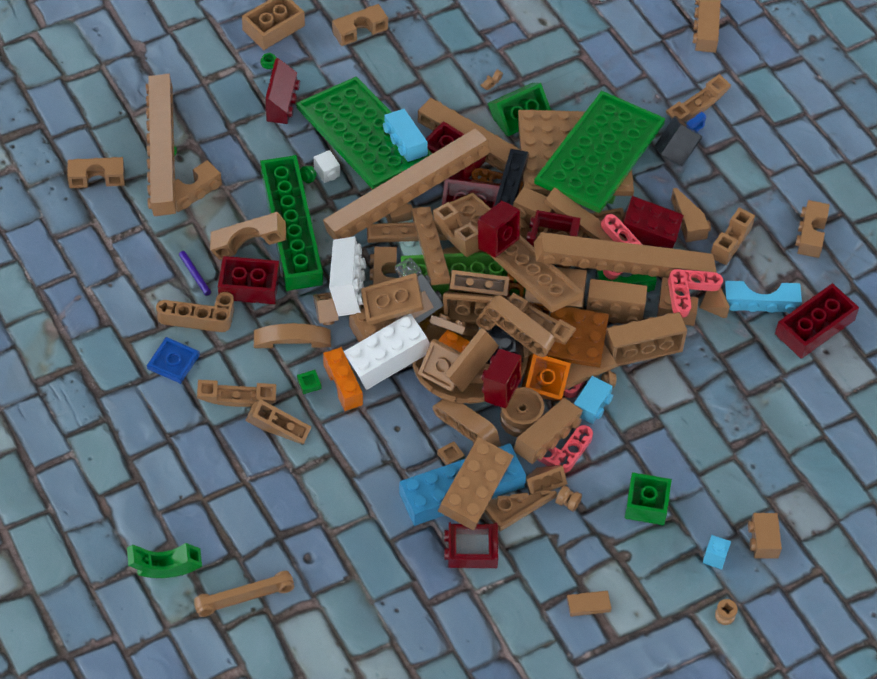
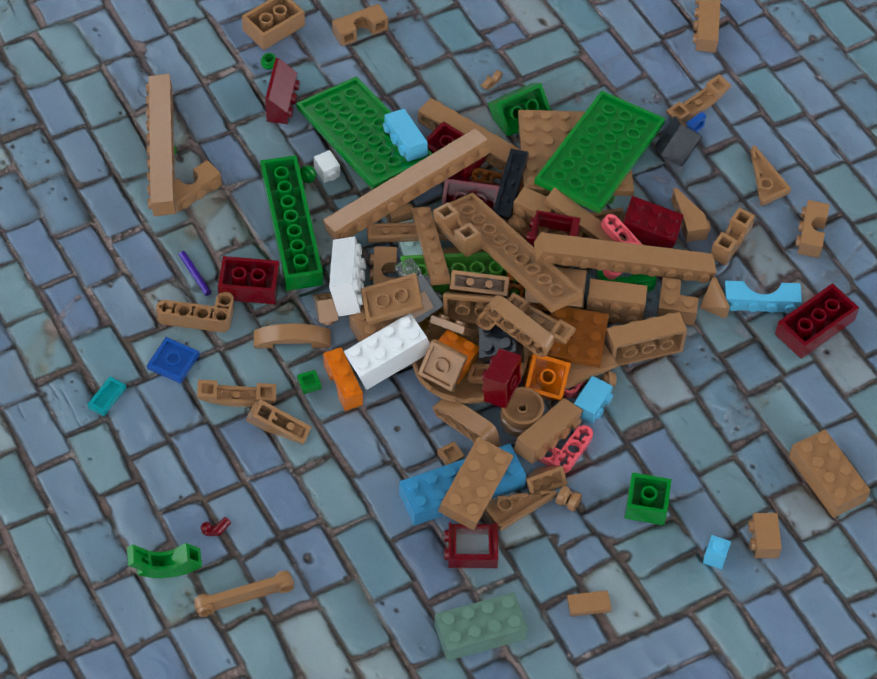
medium nougat arch [67,157,125,188] -> none
medium nougat arch [210,212,286,260] -> none
medium nougat tile [445,328,499,392] -> none
dark red brick [477,201,520,258] -> none
coral beam [668,269,723,318] -> none
medium nougat wheel [715,599,738,625] -> none
none -> teal tile [87,376,126,416]
none -> dark red arm [200,517,231,536]
none -> sand green brick [434,592,528,661]
none -> medium nougat wing [750,145,791,206]
none -> medium nougat brick [789,429,870,518]

